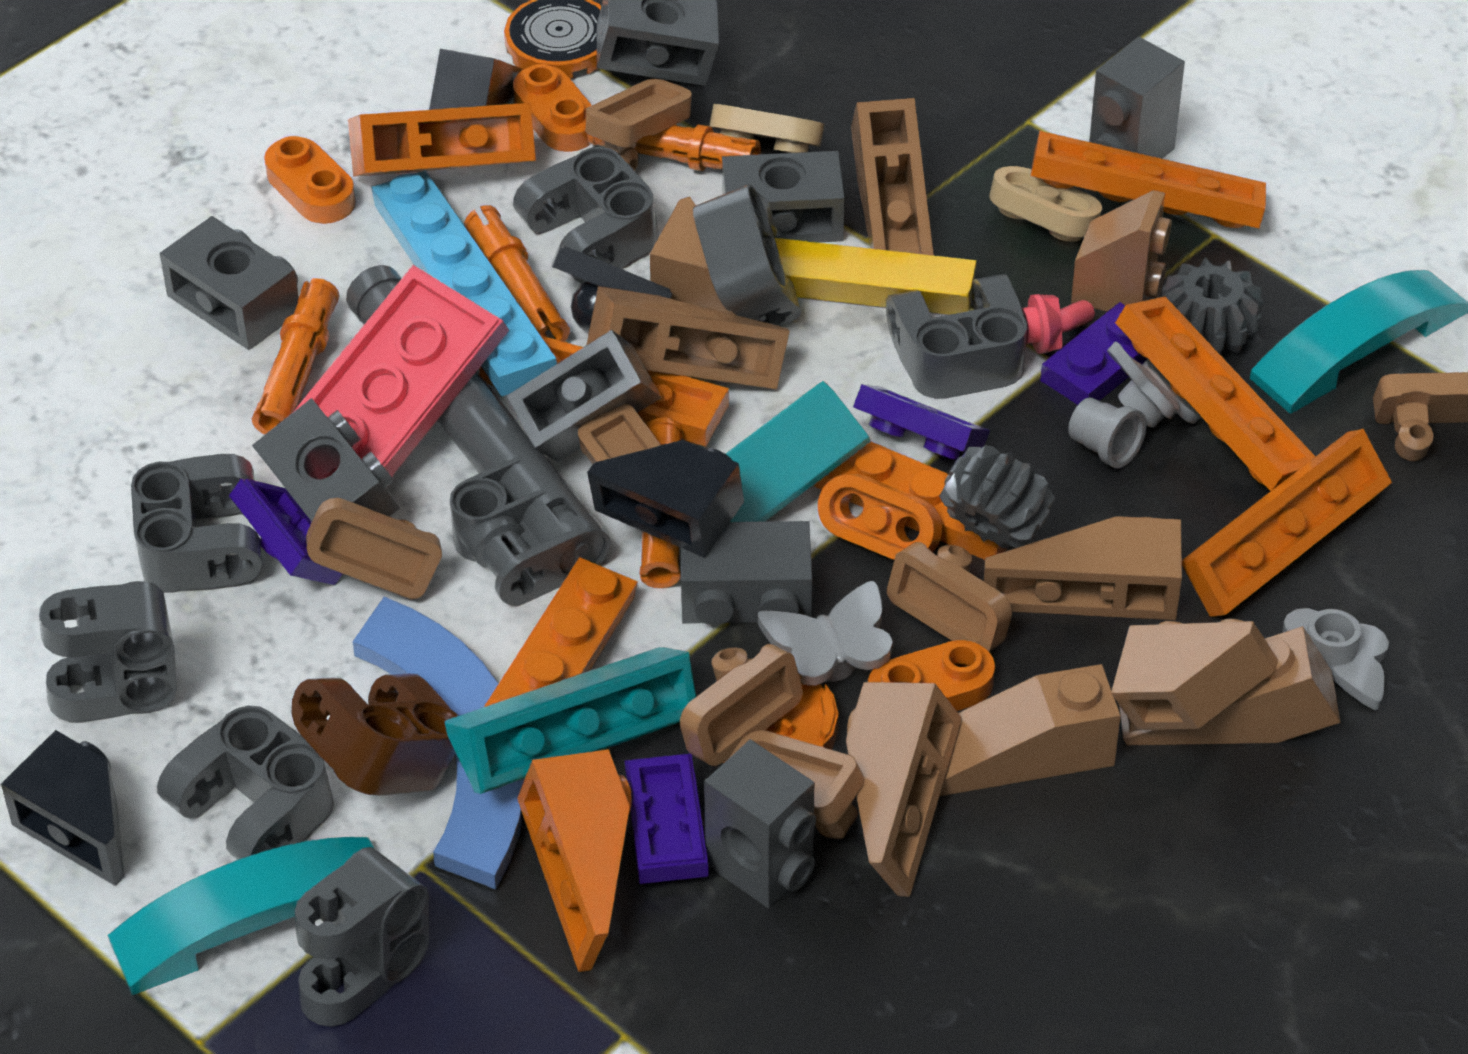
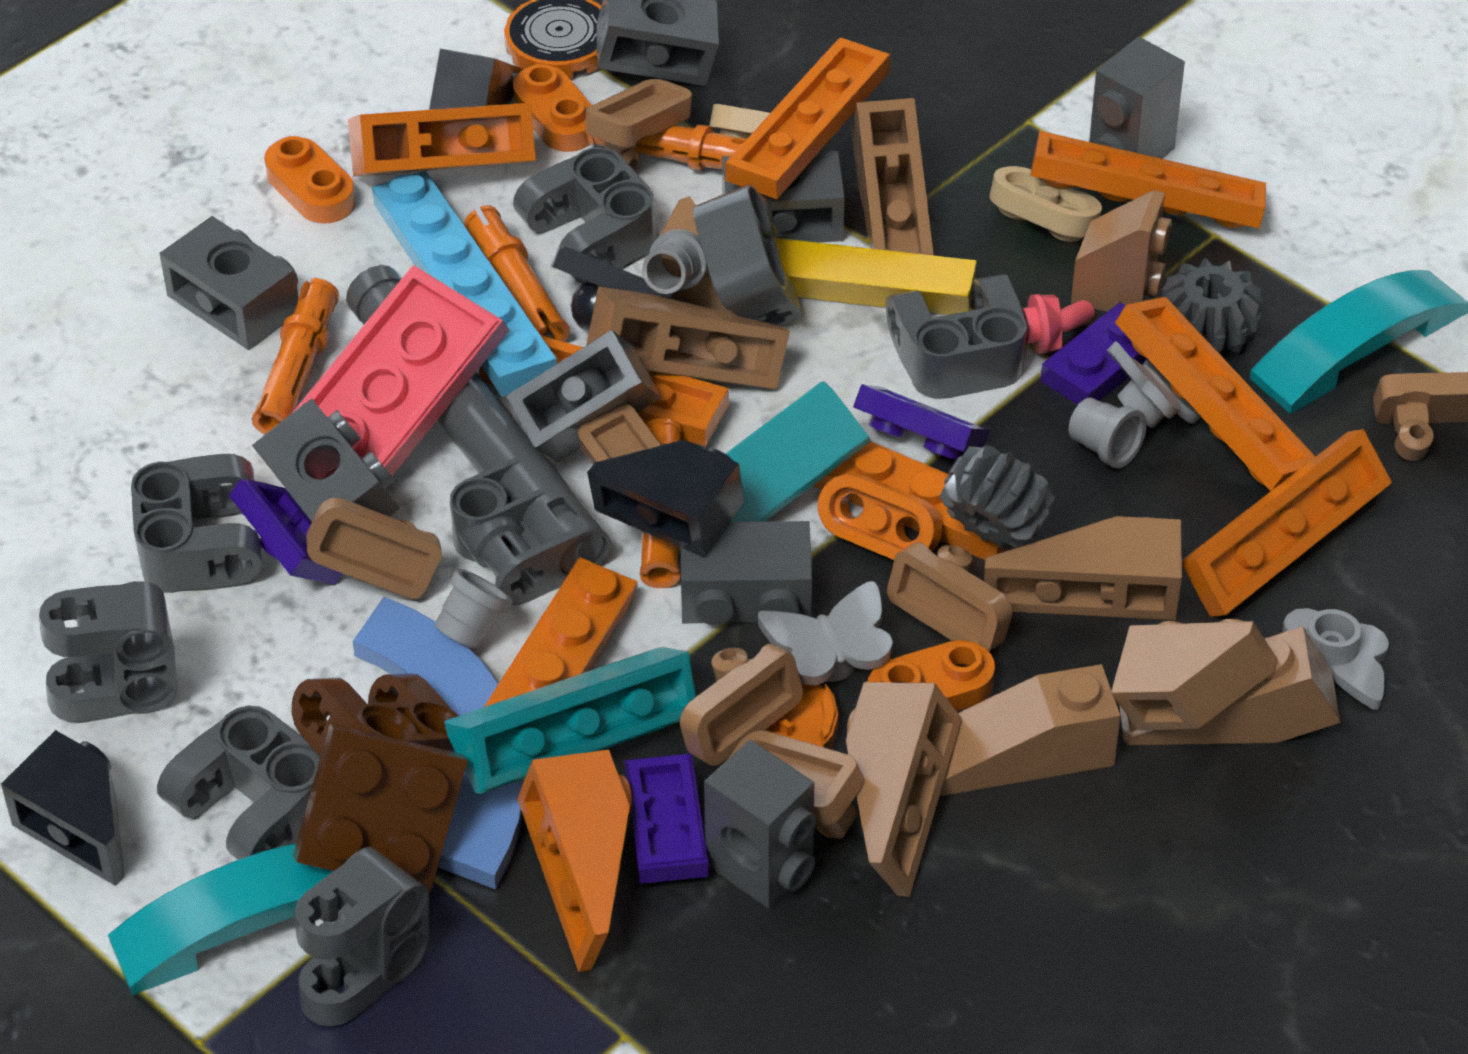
none -> reddish brown plate [293,723,468,893]
none -> light grey piece [434,568,513,648]
none -> light grey piece [642,229,708,294]
none -> orange plate [725,37,890,199]

